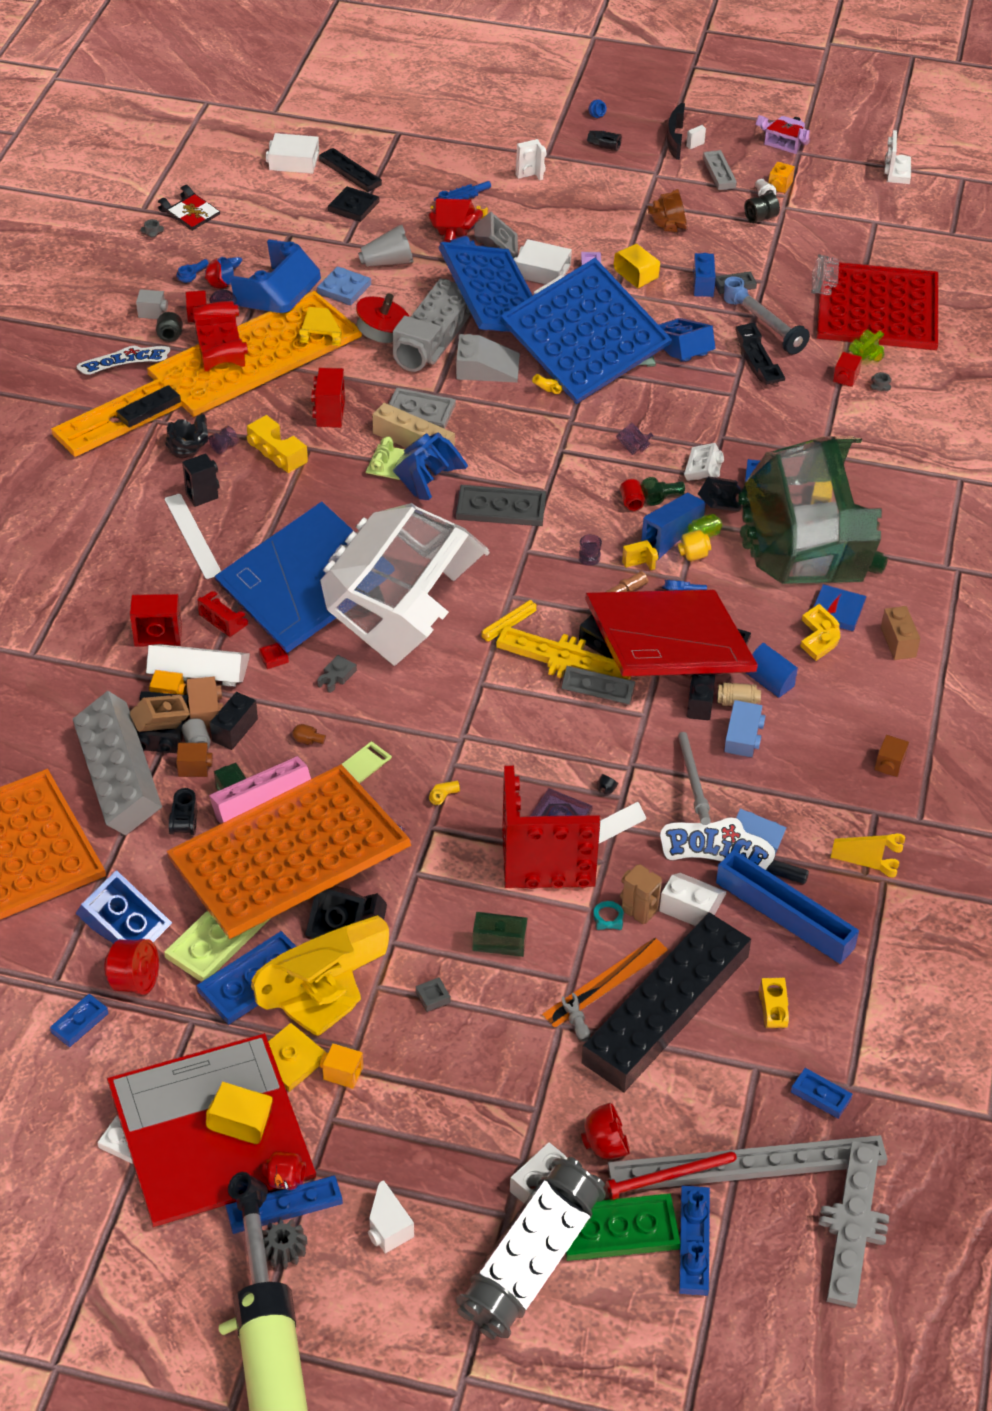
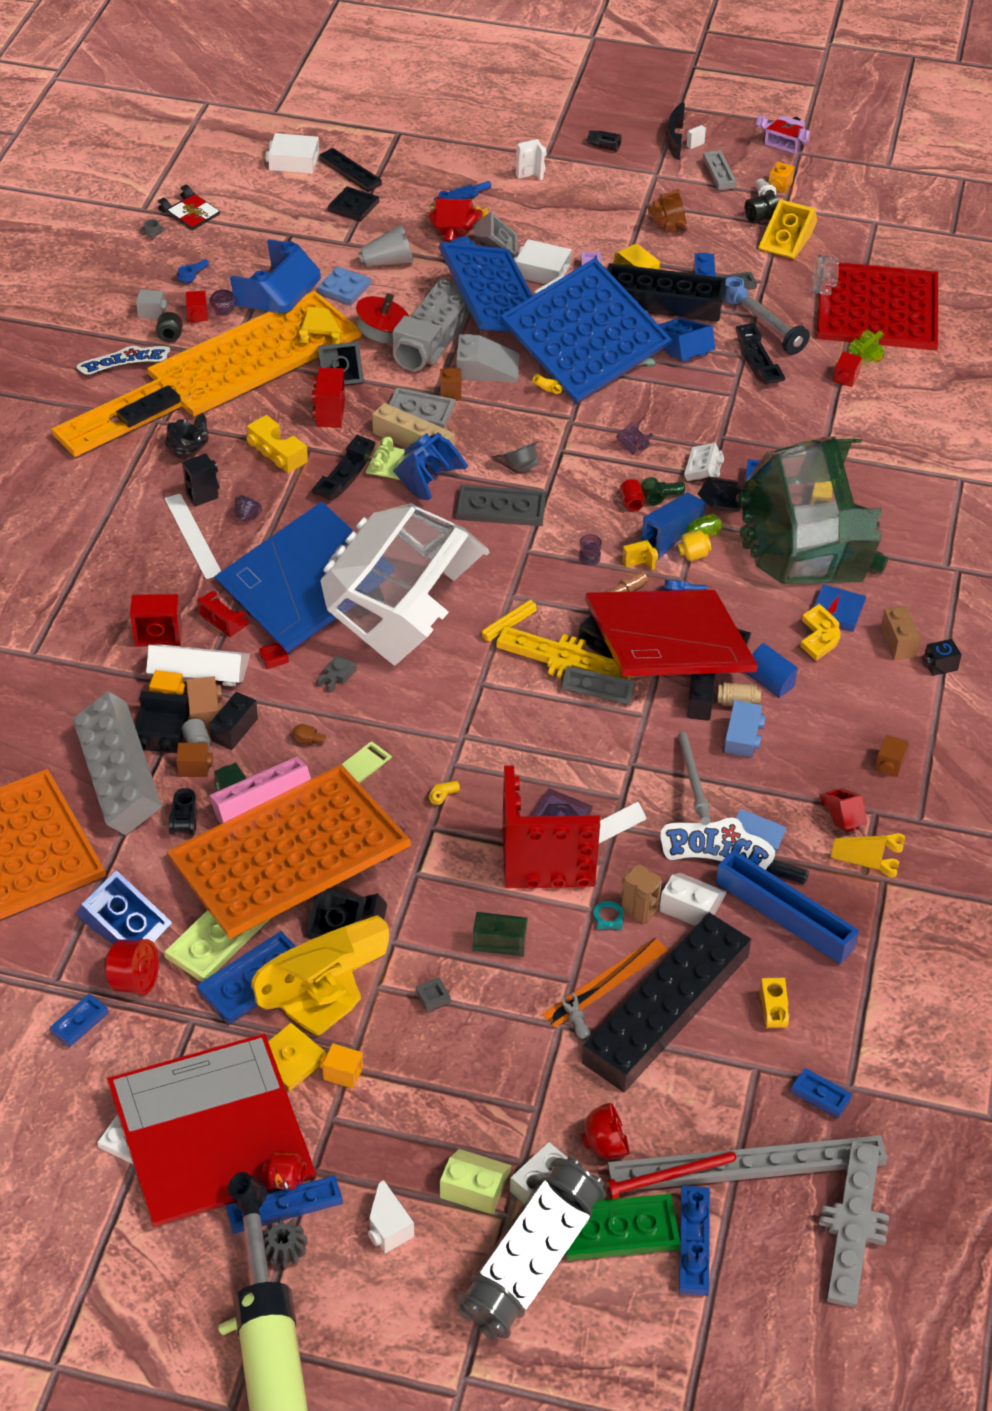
medium nougat brick [130,695,189,732] -> none
red piece [192,301,248,372] -> none
hair [205,257,243,289] -> none
yellow piece [206,1081,272,1144] -> none
clear purple wheel [209,426,239,454] -> none
blue plate [588,99,607,118] -> none
black hinge [597,774,619,795] -> none
dark grey plate [871,372,892,391] -> none
white bracket [884,130,911,184] -> none
none -> clear purple cone [234,495,263,522]
none -> black slope [312,435,375,500]
none -> black slope [316,341,364,385]
none -> dark orange brick [440,368,461,401]
none -> yellowish green slope [440,1149,512,1215]
none -> dark grey piece [491,441,539,472]
none -> black brick [607,263,726,321]
none -> yellow slope [758,199,818,259]
none -> red arch [819,788,868,832]
none -> black brick [922,639,962,676]

